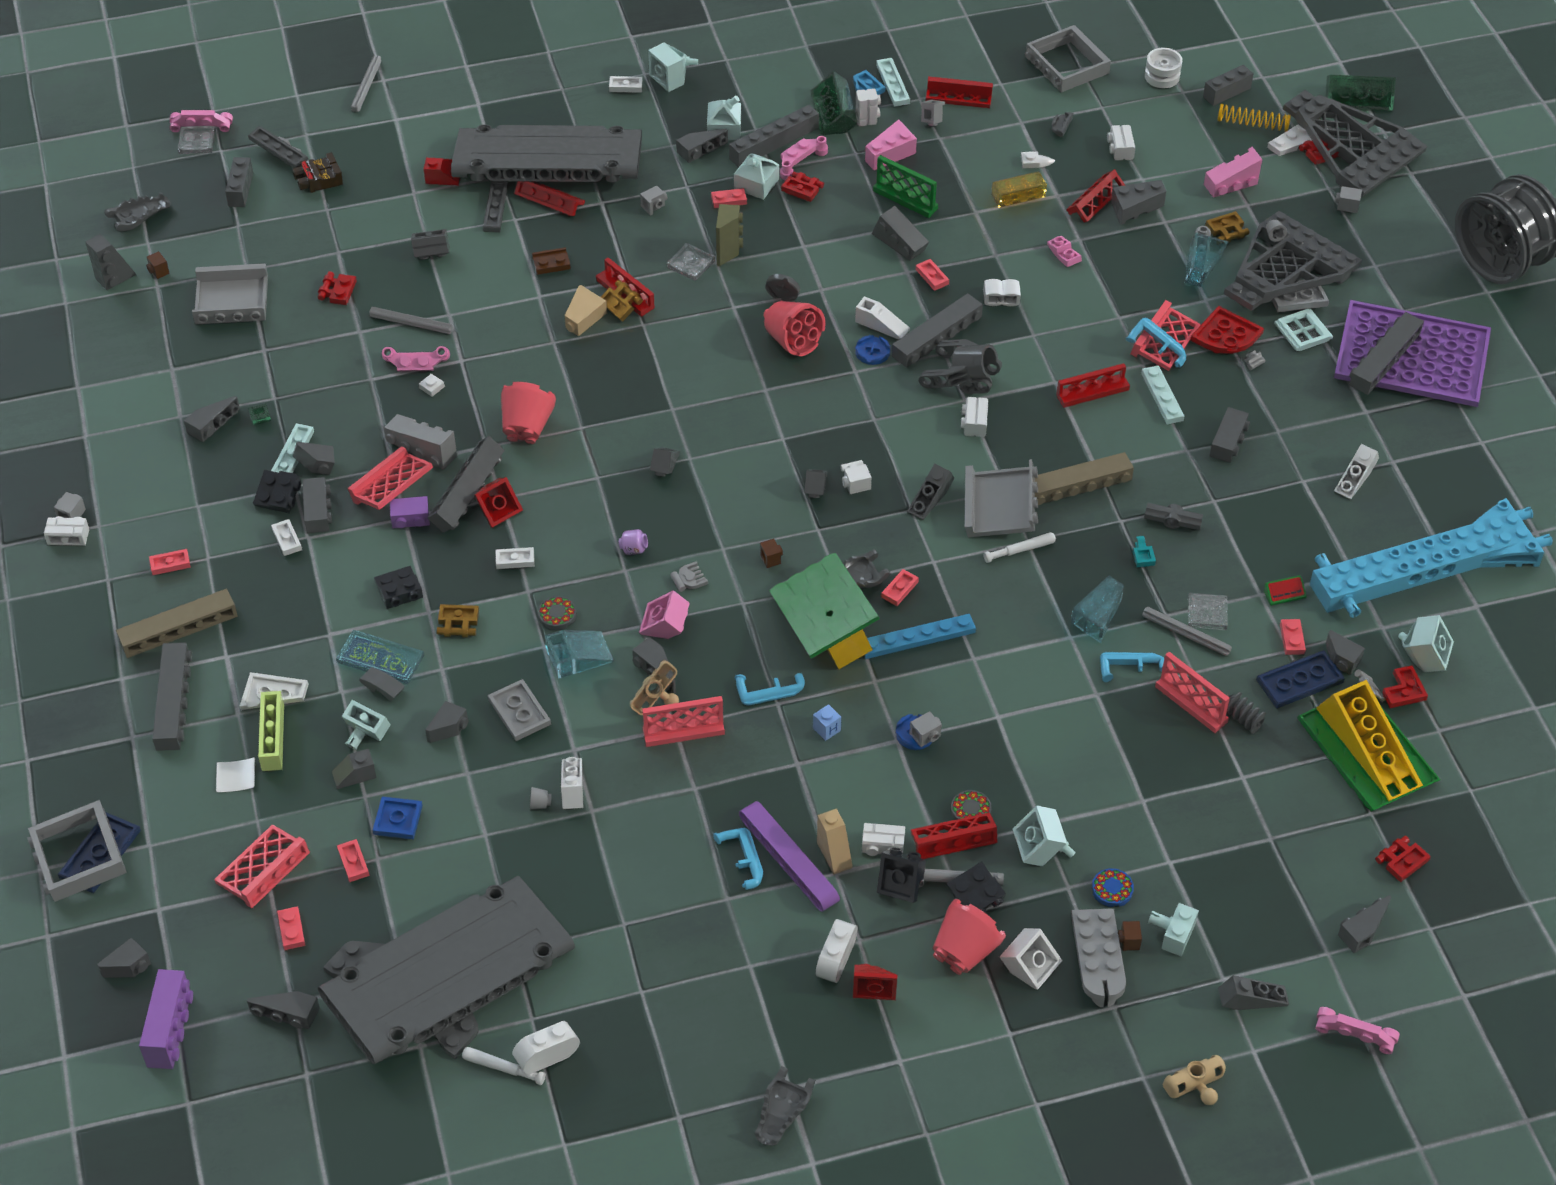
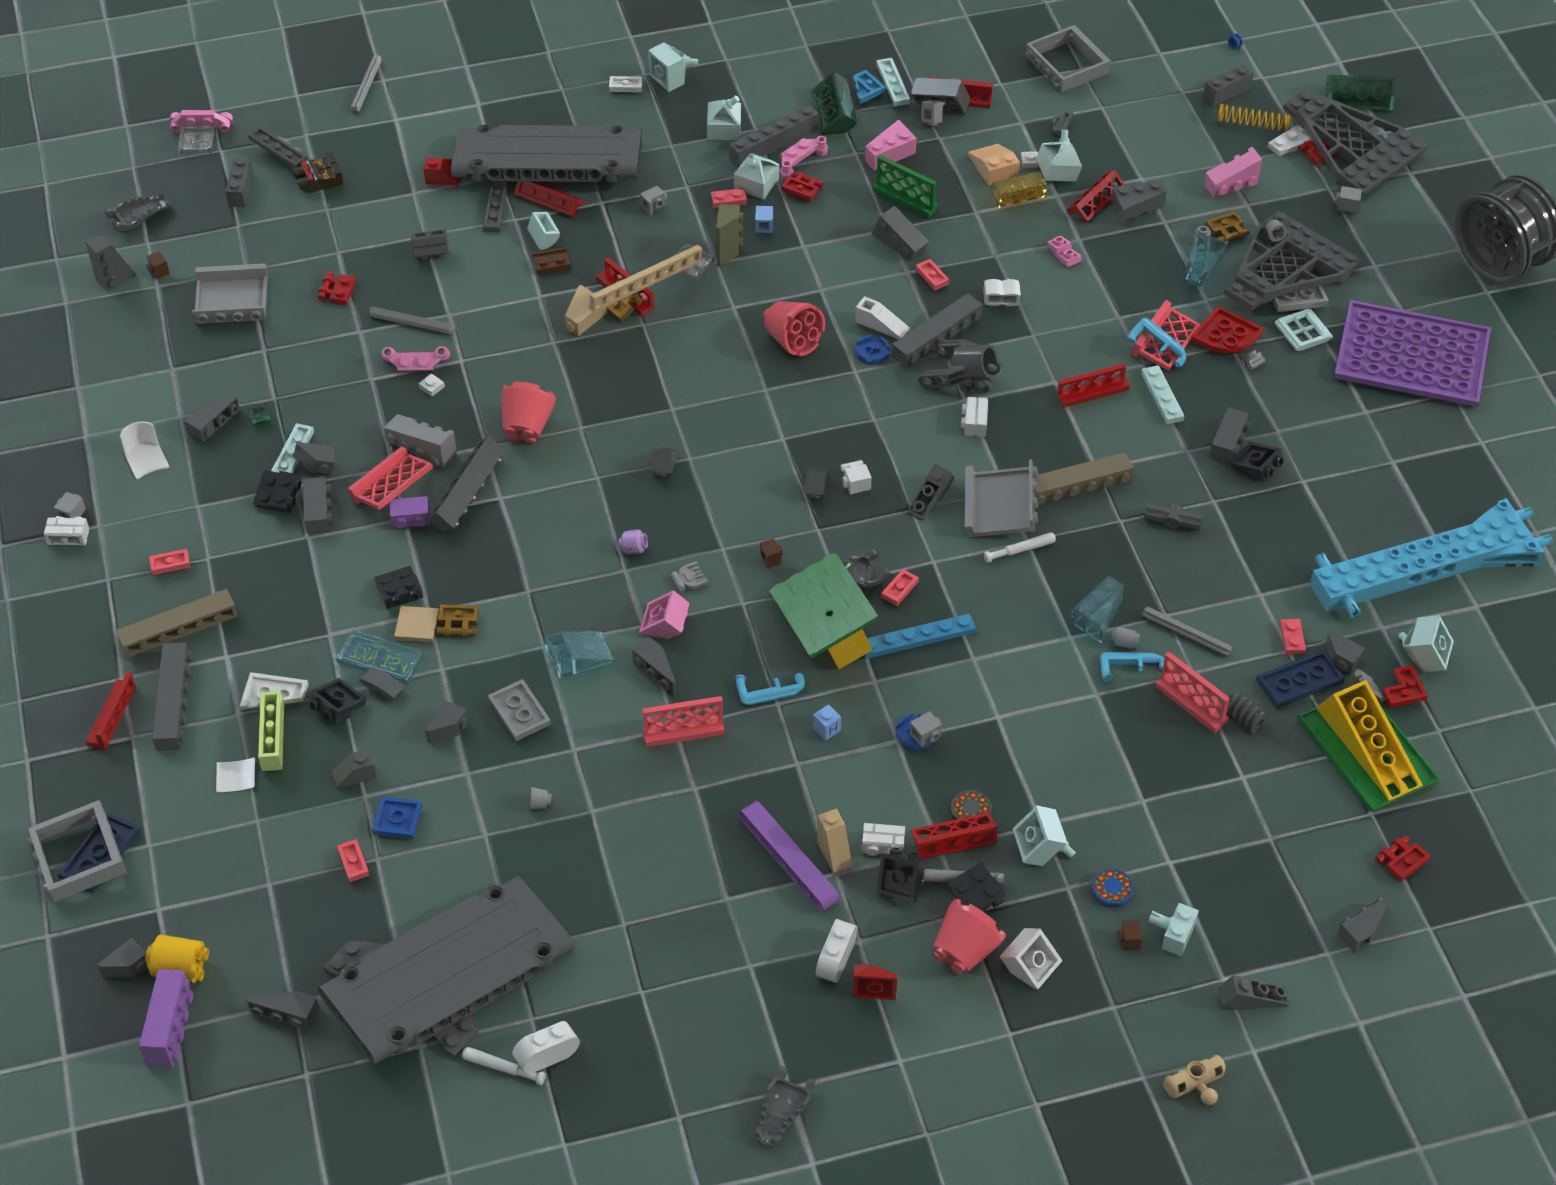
coral fence [214,824,310,909] -> none
white plate [271,519,302,556] -> none
coral plate [277,906,305,950] -> none
light aqua brick [342,700,391,750] -> none
red slope [474,477,523,528] -> none
white plate [496,547,535,569] -> none
tile [538,596,577,630] -> none
white slope [561,757,583,809] -> none
tan piece [630,660,679,715] -> none
dark grey slope [676,129,728,163] -> none
medium azure piece [713,828,763,890] -> none
dark grey tile [765,274,800,302] -> none
white brick [855,89,881,126] -> none
light grey plate [1071,909,1126,1007] -> none
white brick [1107,125,1135,160] -> none
teal plate [1133,536,1156,567] -> none
white wheel [1145,48,1182,88] -> none
clear tile [1188,593,1228,630] -> none
slope [1264,575,1307,606] -> none
bright pink plate [1315,1007,1400,1054] -> none
white slope [1334,444,1379,500] -> none
dark grey brick [1349,312,1424,395] -> none
none -> red fence [85,672,136,750]
none -> white piece [120,421,170,479]
none -> yellow cylinder [145,934,209,983]
none -> black plate [308,678,367,724]
none -> tan tile [394,606,439,643]
none -> light aqua brick [527,212,560,250]
none -> tan plate [589,245,702,312]
none -> light blue brick [755,206,773,233]
none -> wedge [911,77,971,115]
none -> light nougat slope [967,144,1020,186]
none -> light aqua piece [1036,130,1082,182]
none -> light grey brick [1111,627,1140,649]
none -> blue plate [1228,34,1243,49]
none -> black plate [1230,442,1284,482]

